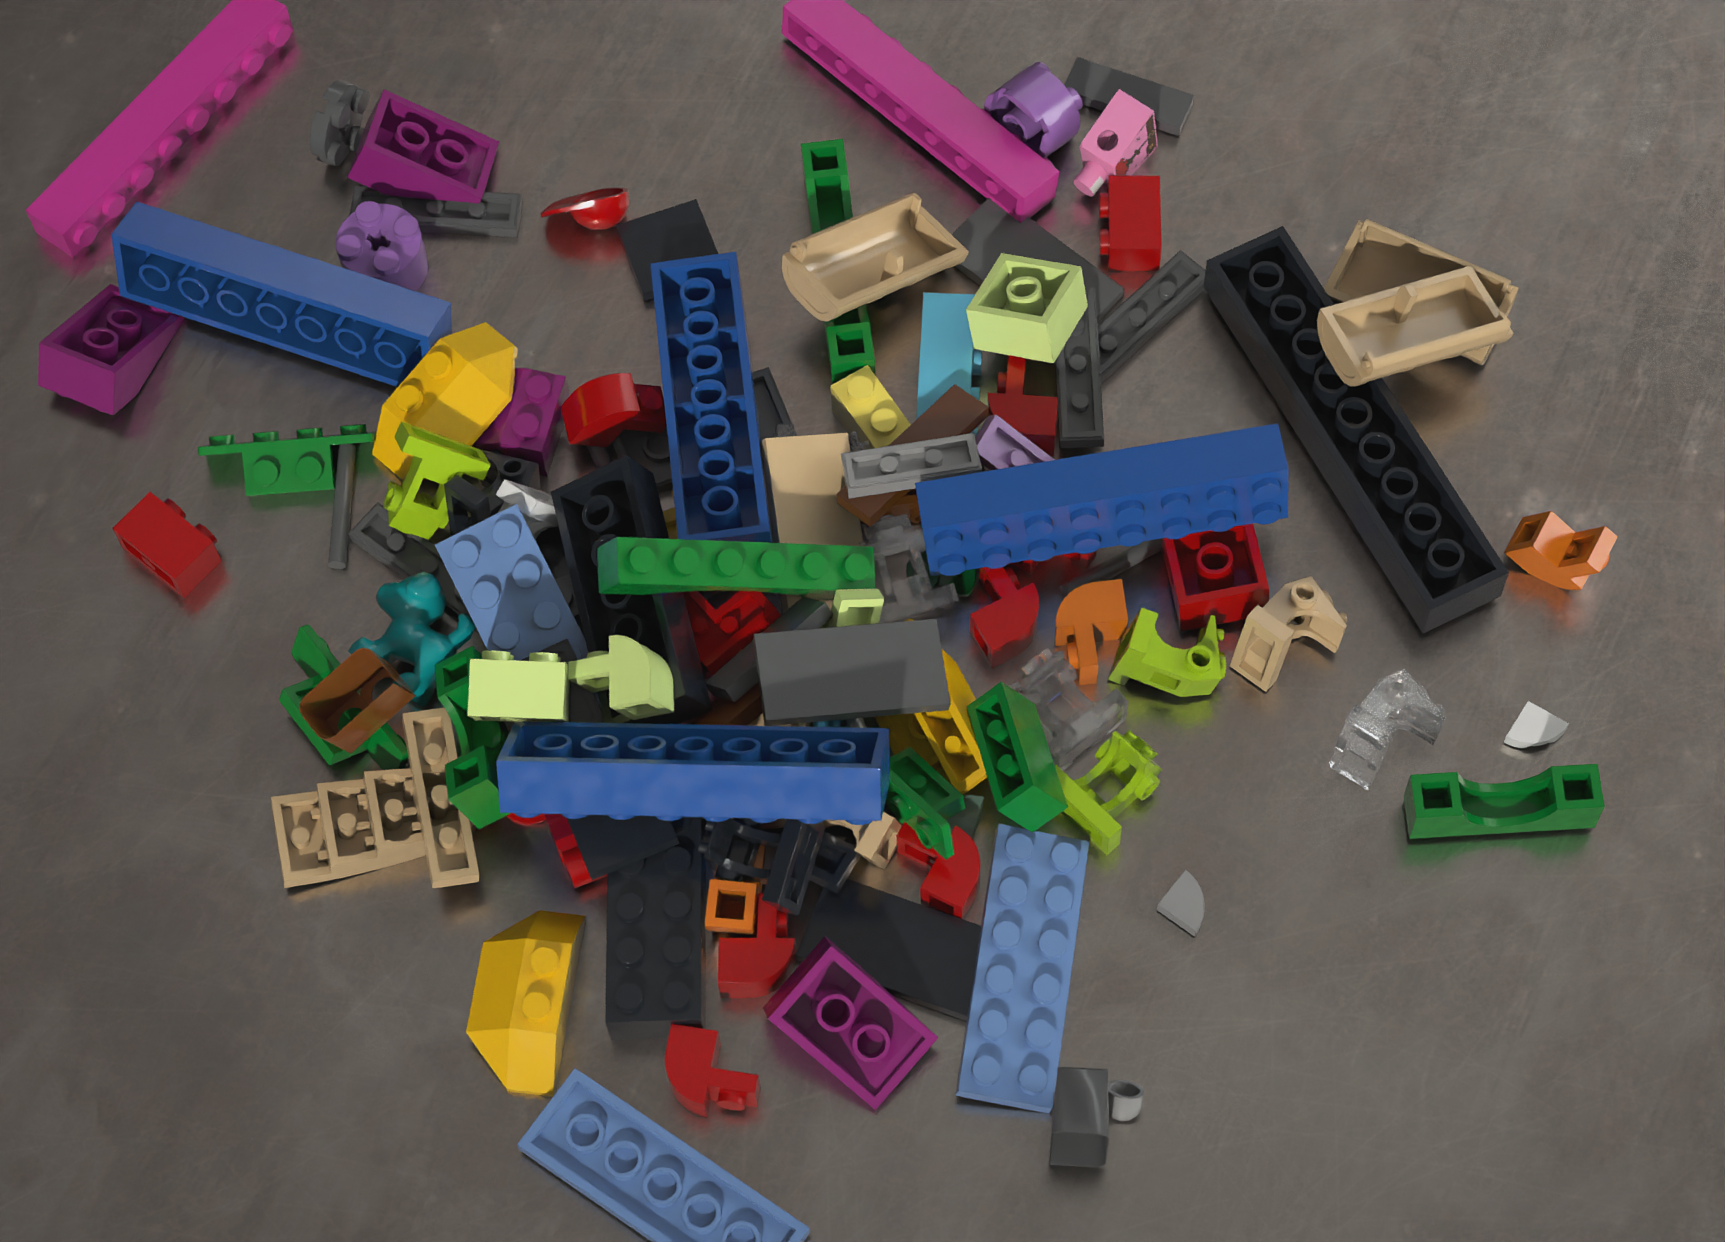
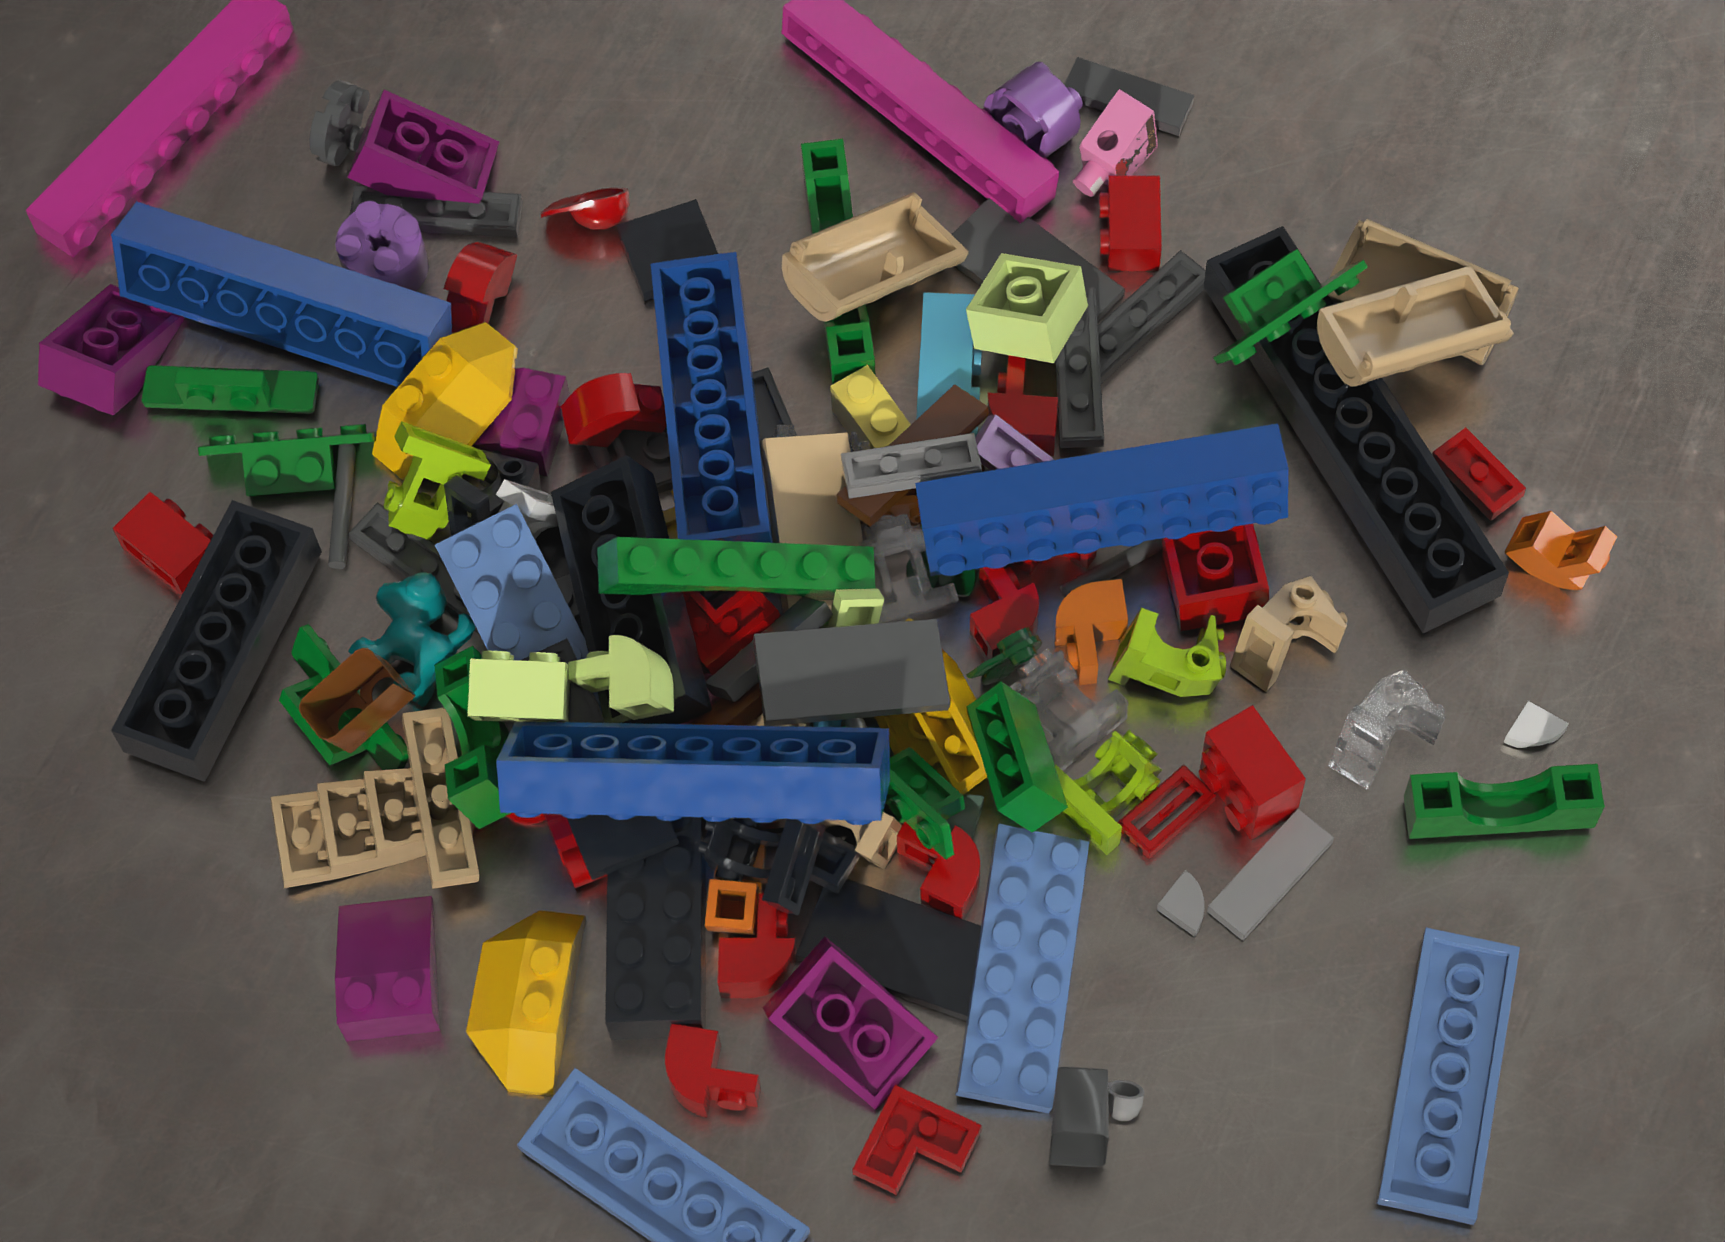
none -> black brick [111,500,322,782]
none -> green bracket [141,365,319,414]
none -> magenta slope [335,896,440,1042]
none -> red brick [443,242,517,333]
none -> red plate [852,1085,982,1195]
none -> dark green plate [966,627,1042,685]
none -> red tile [1118,764,1216,859]
none -> red brick [1199,705,1306,841]
none -> light grey tile [1207,809,1334,941]
none -> green bracket [1213,249,1368,365]
none -> medium blue plate [1377,928,1520,1225]
none -> red plate [1432,427,1526,521]

